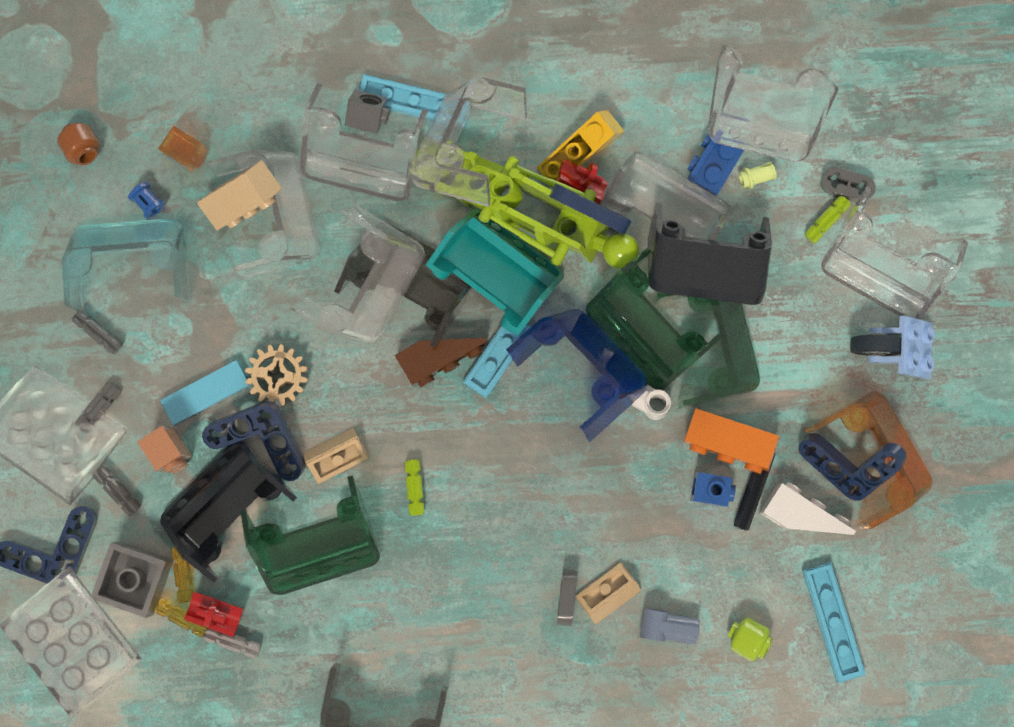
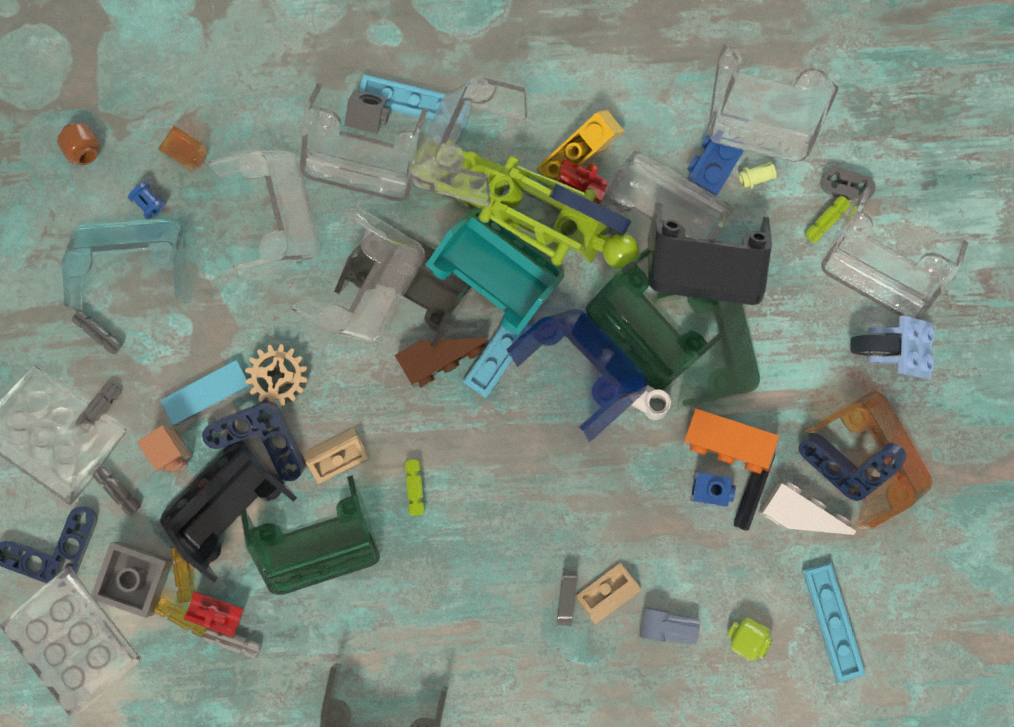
tan brick [196,160,282,230] -> none

